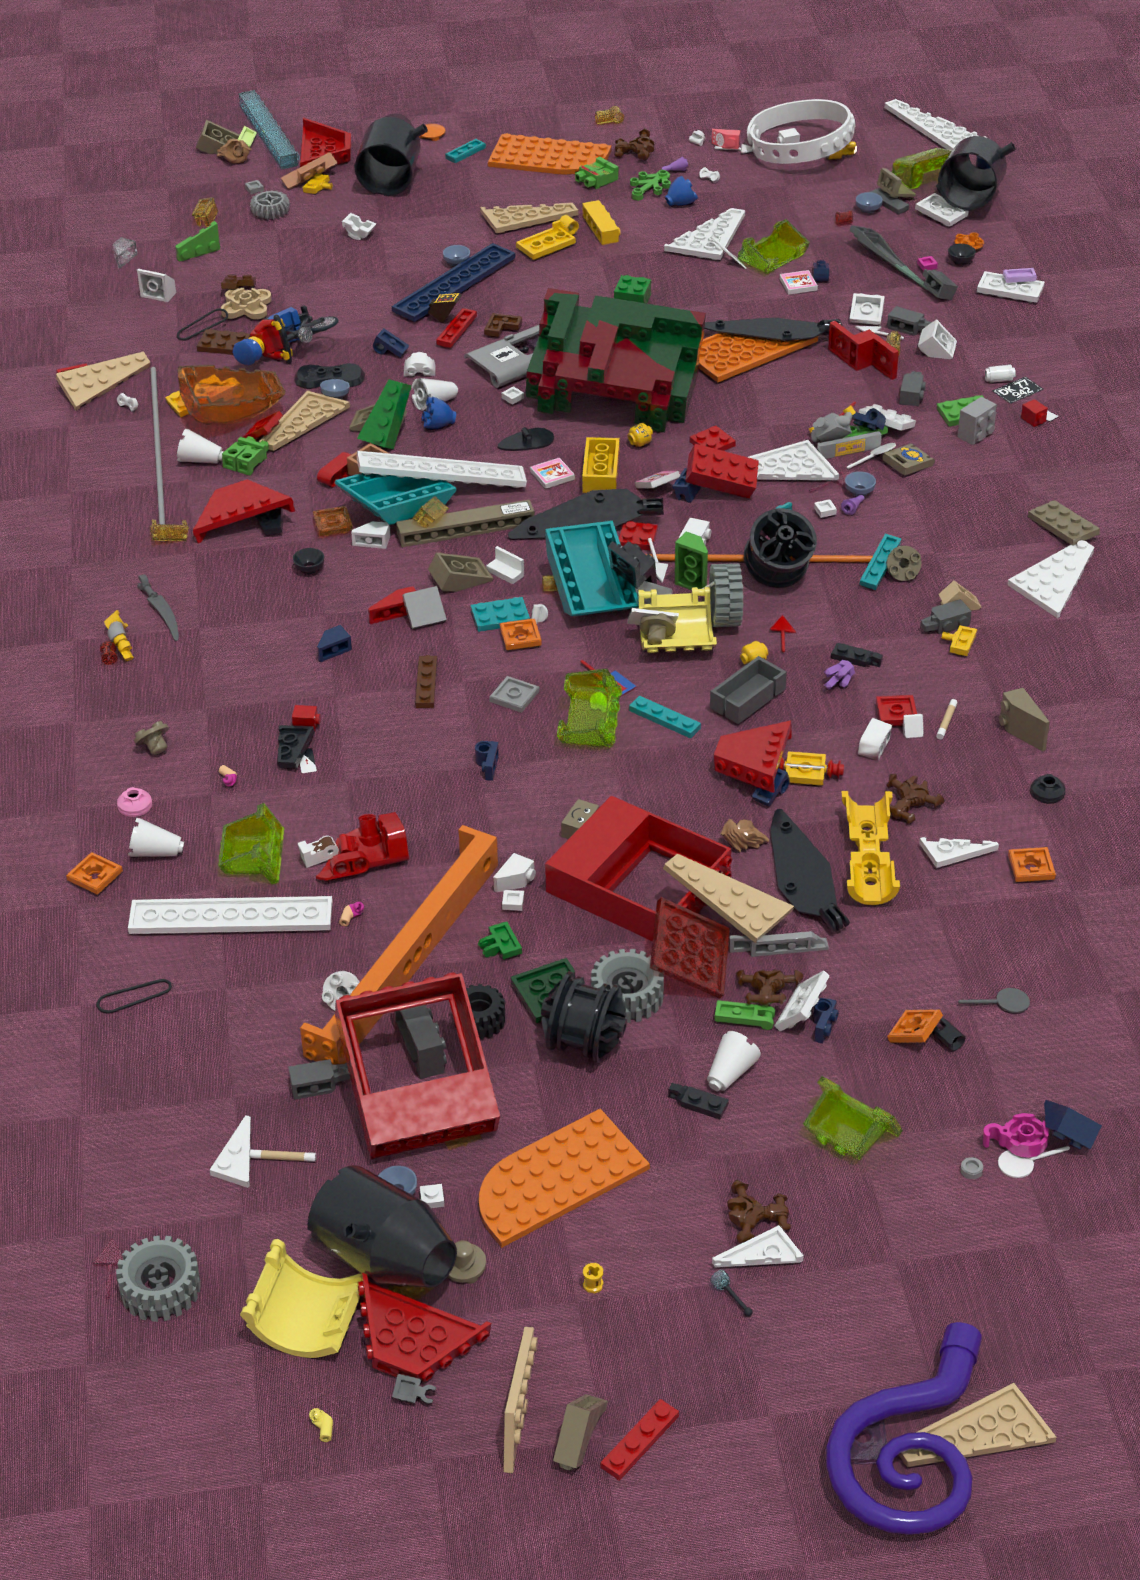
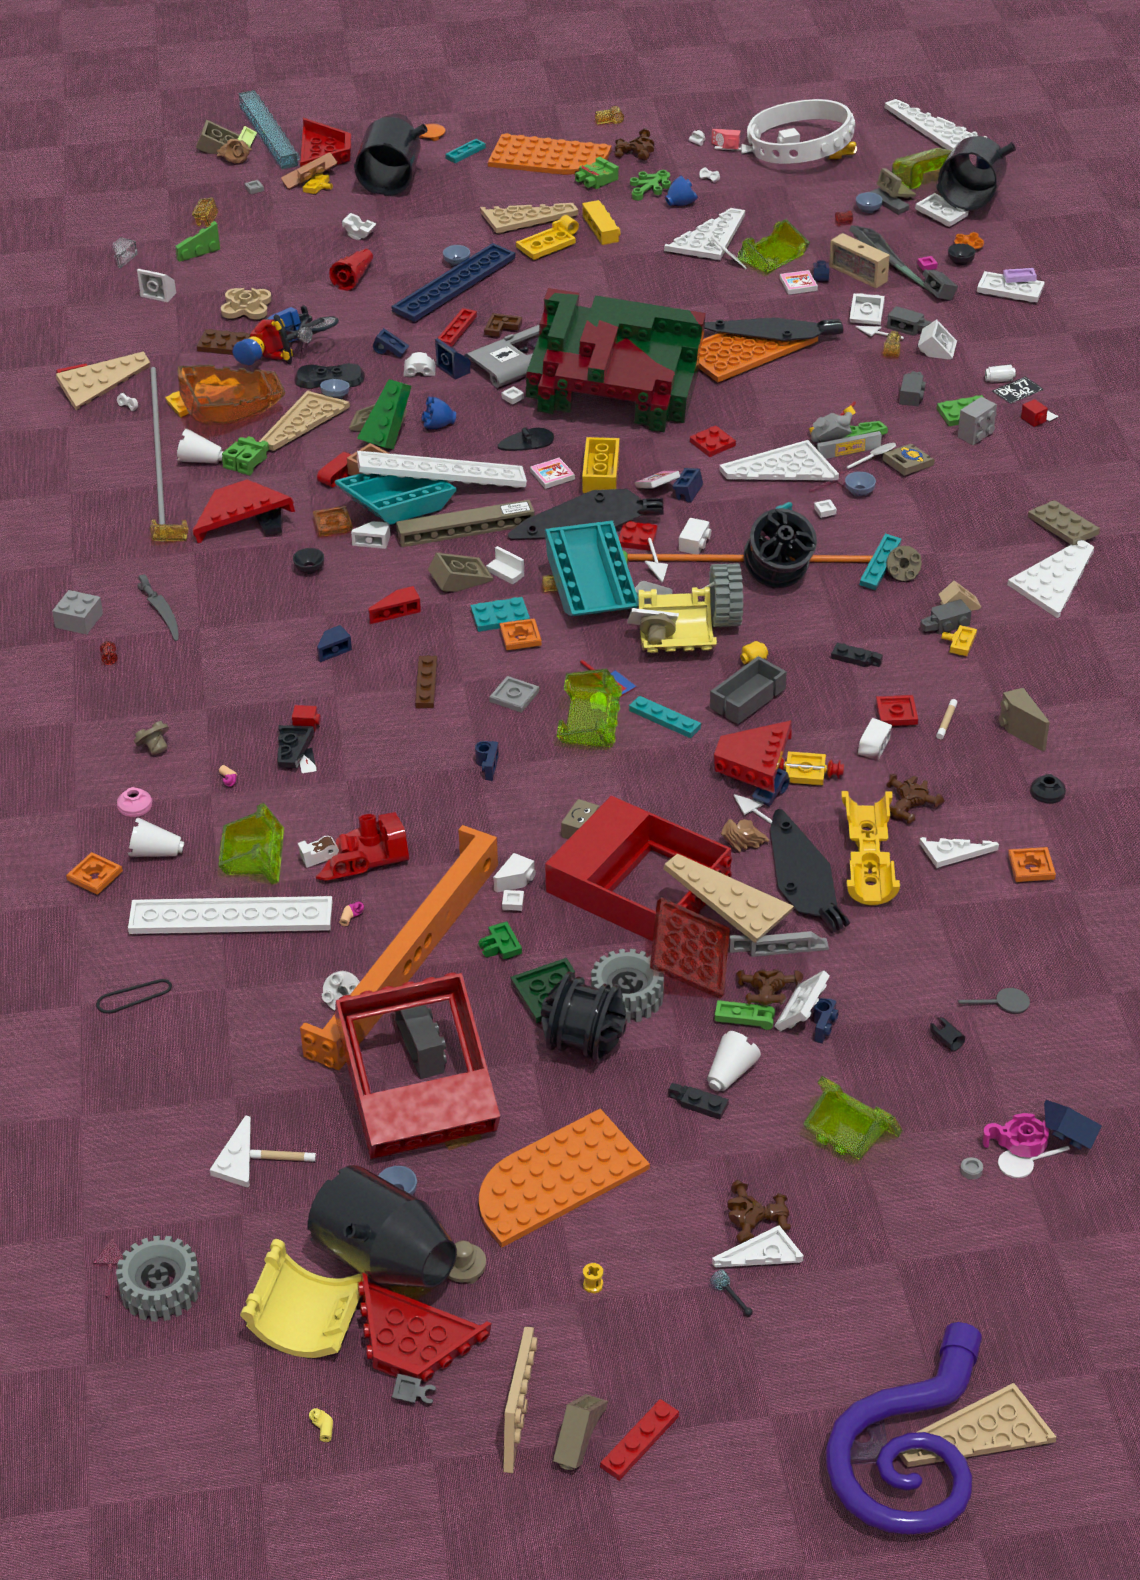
yellow piece [104,610,134,661] -> none
black piece [177,308,228,340] -> none
reddish brown plate [221,274,256,289] -> none
red plate [243,411,283,441] -> none
light grey gear [250,190,290,220] -> none
dark grey hinge [288,1059,350,1100] -> none
light grey tile [402,586,447,629] -> none
white cone [412,378,458,411] -> none
clear yellow hinge [412,496,449,528] -> none
white plate [420,1184,444,1208] -> none
dark brown slope [428,293,462,323] -> none
black tyre [453,984,506,1039] -> none
white plate [531,604,548,624] -> none
black bracket [608,541,657,589] -> none
green brick [614,275,651,304] -> none
yellow head [627,423,653,447] -> none
medium lavender cone [661,157,688,172] -> none
bright green slope [675,531,708,590] -> none
red brick [686,444,759,499] -> none
red piece [770,615,796,652] -> none
medium lavender rock [824,660,855,690] -> none
red bracket [828,321,899,380] -> none
medium lavender cone [841,495,864,515] -> none
dark blue plate [852,408,886,431] -> none
white plate [859,404,916,431] -> none
orange piece [887,1010,943,1043] -> none
white slope [902,714,923,738] -> none
none -> light grey brick [52,590,103,635]
none -> red cone [329,249,373,291]
none -> dark blue slope [435,338,471,380]
none -> white piece [733,794,772,824]
none -> tan brick [829,233,890,288]

